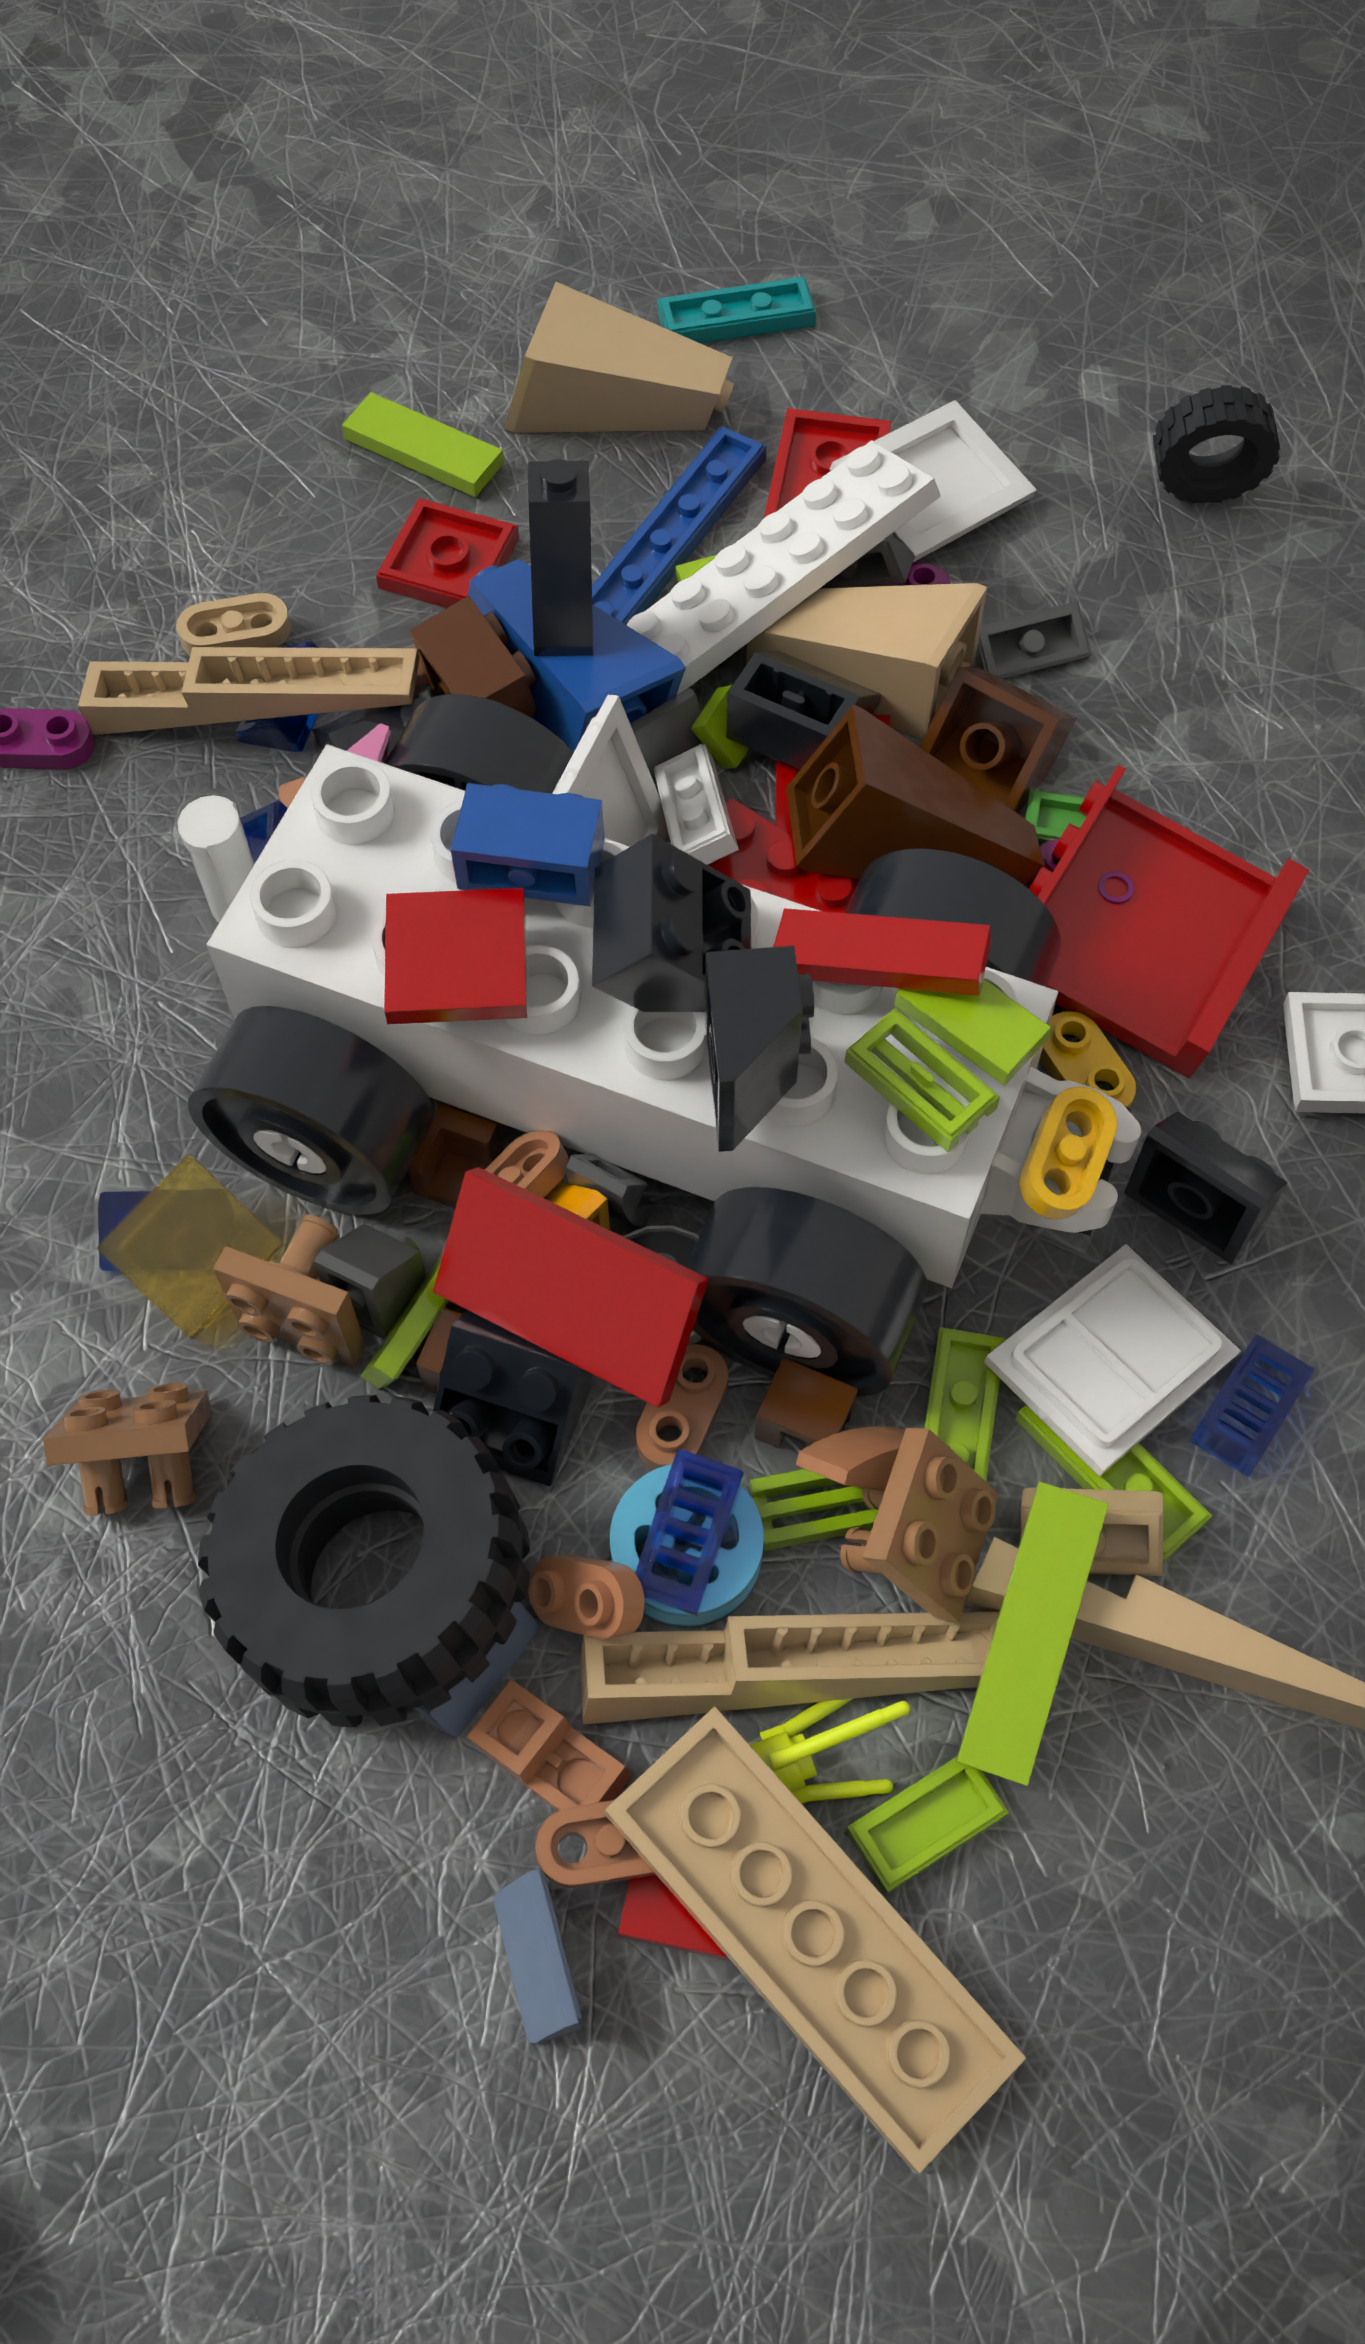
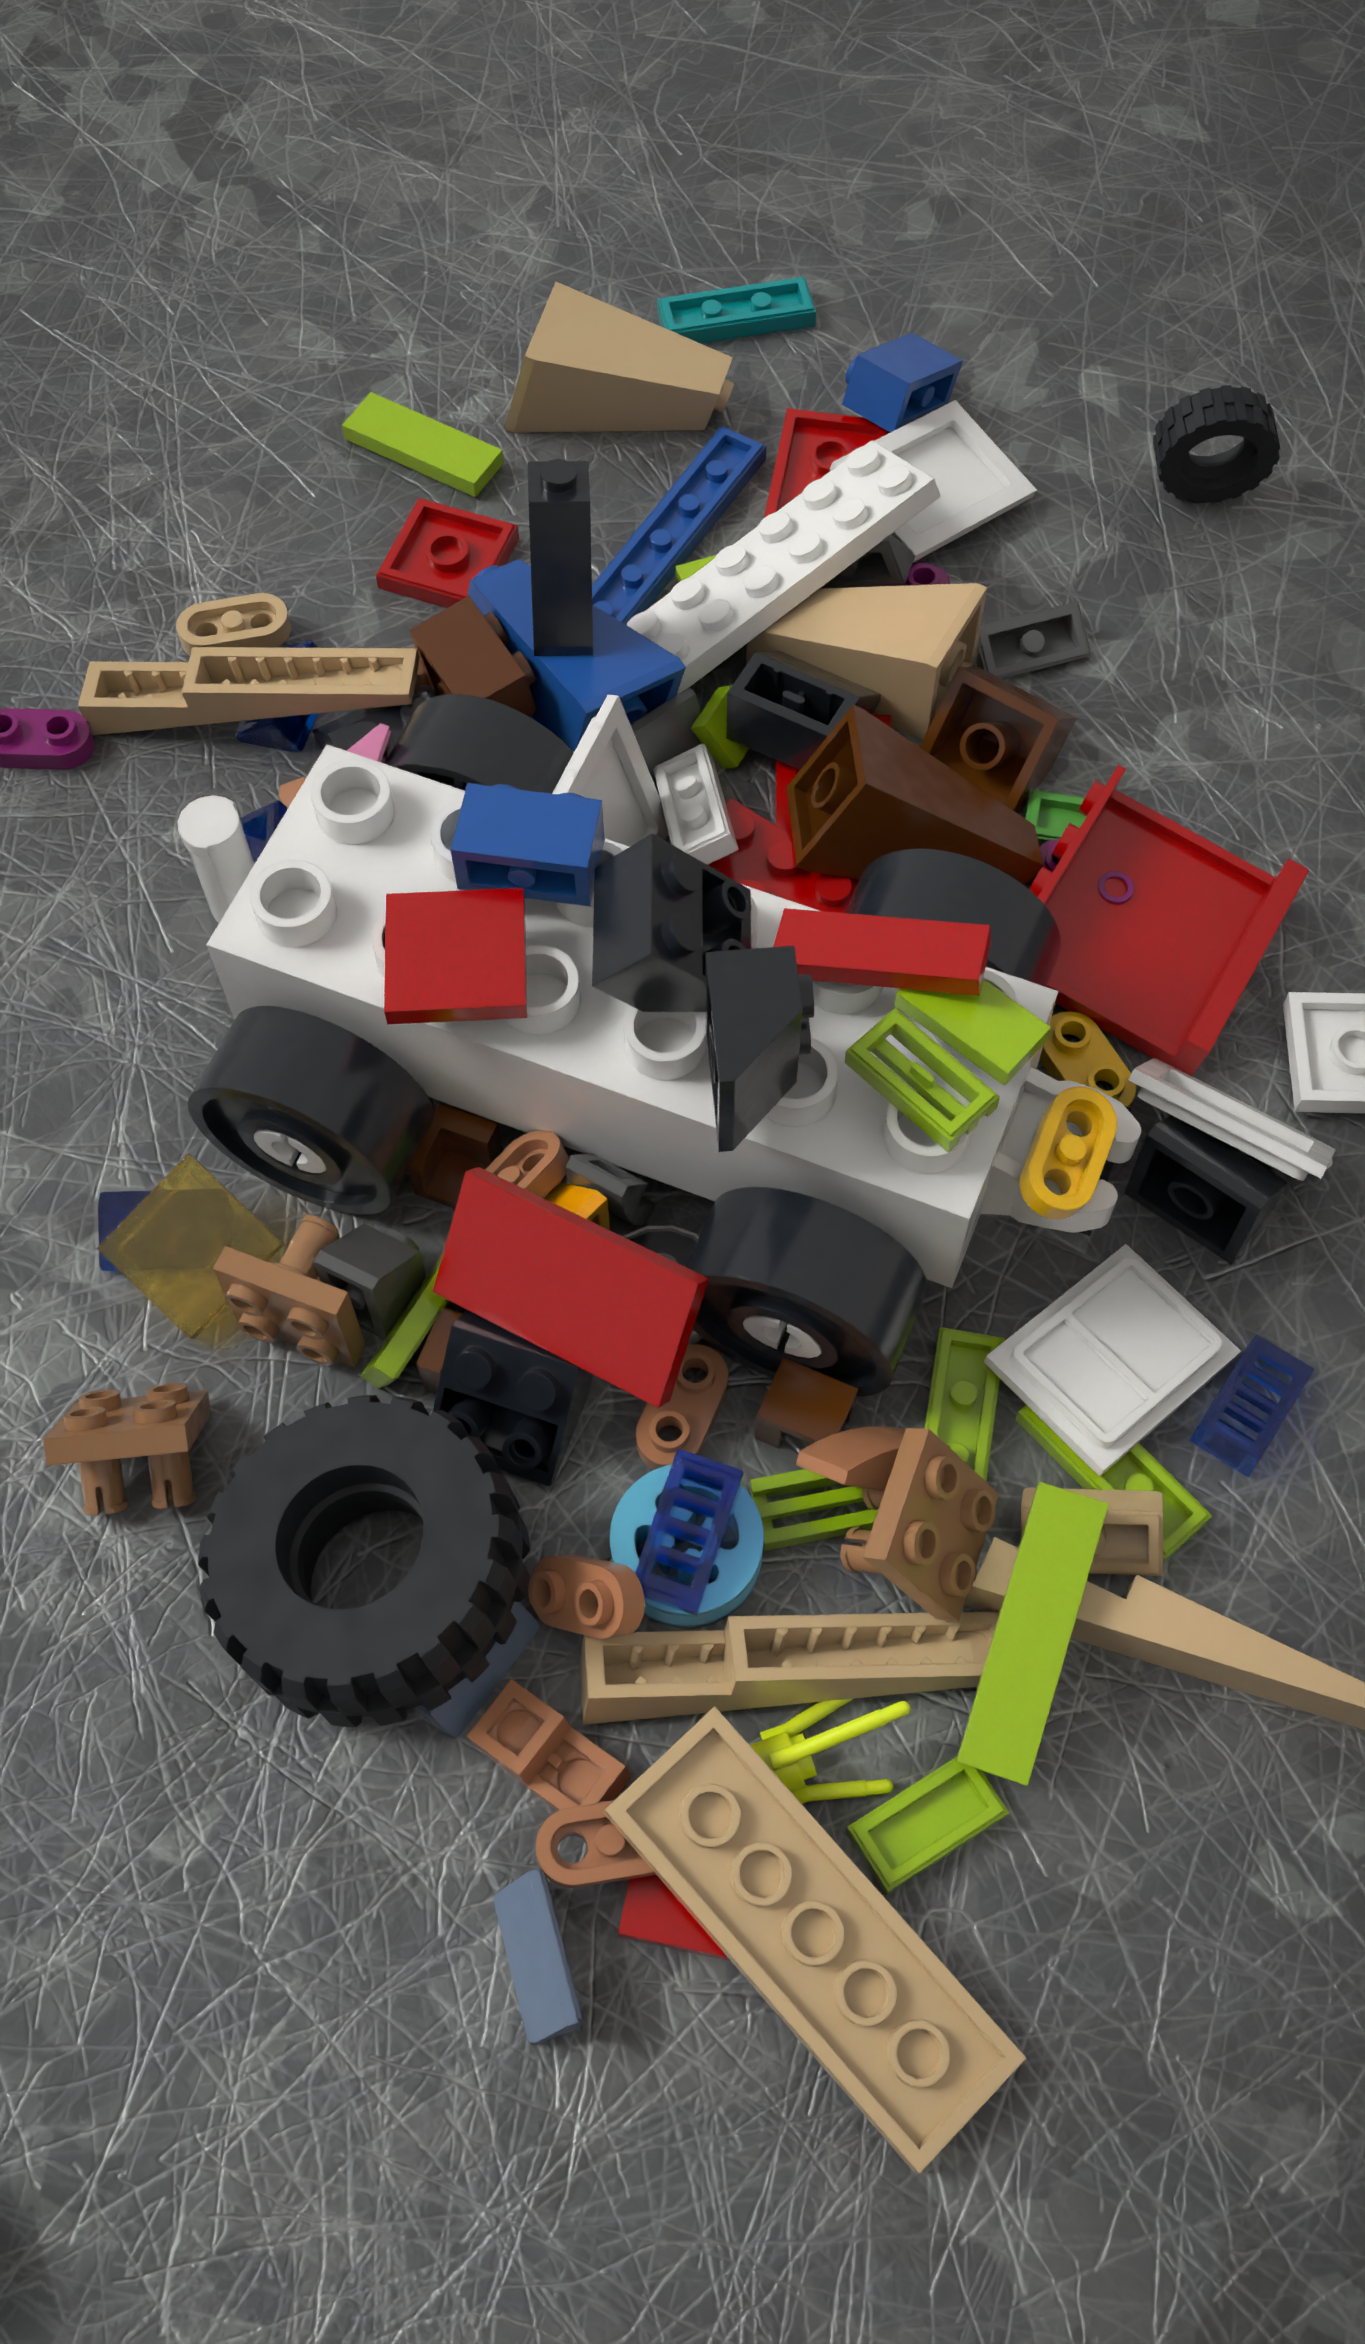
none -> blue brick [842,333,963,432]
none -> white piece [1128,1058,1336,1181]

